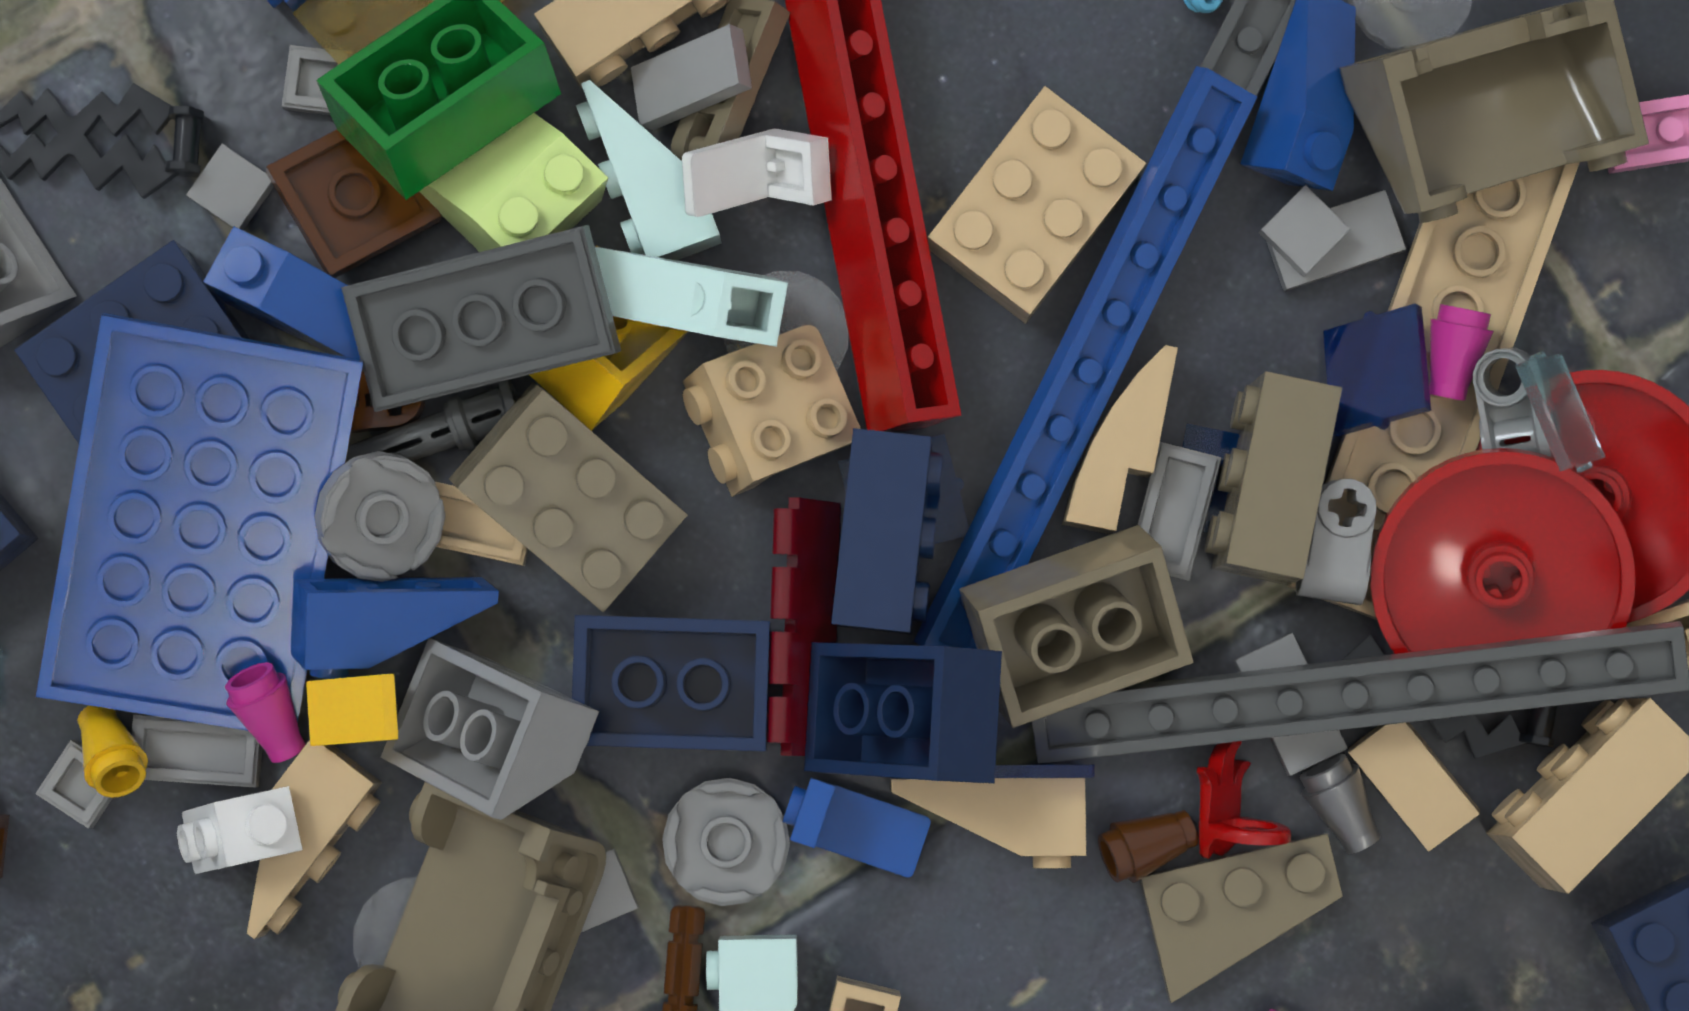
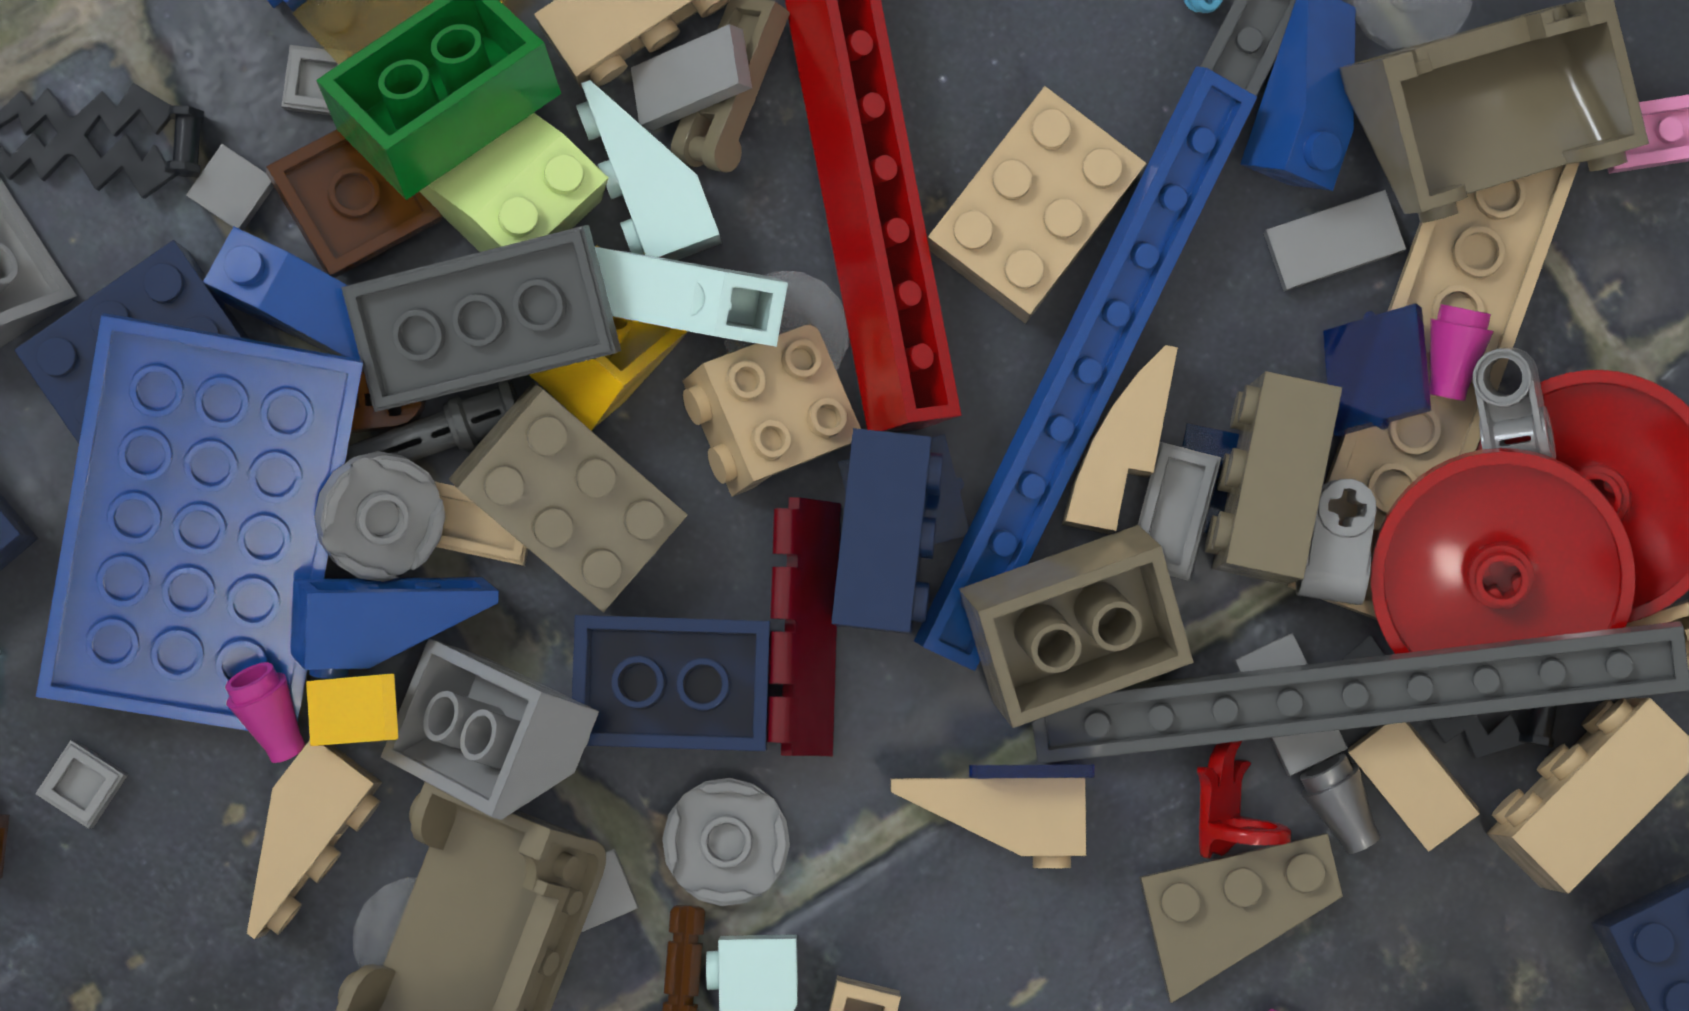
yellow cone [77,706,148,798] -> none
light grey tile [132,715,262,787] -> none
white bracket [177,786,302,874] -> none
white bracket [682,128,832,217] -> none
blue bracket [782,777,931,877] -> none
dark blue brick [804,642,1002,784] -> none
reddish brown cone [1098,810,1198,883] -> none
light grey tile [1259,185,1351,277] -> none
clear light blue piece [1515,351,1605,473] -> none

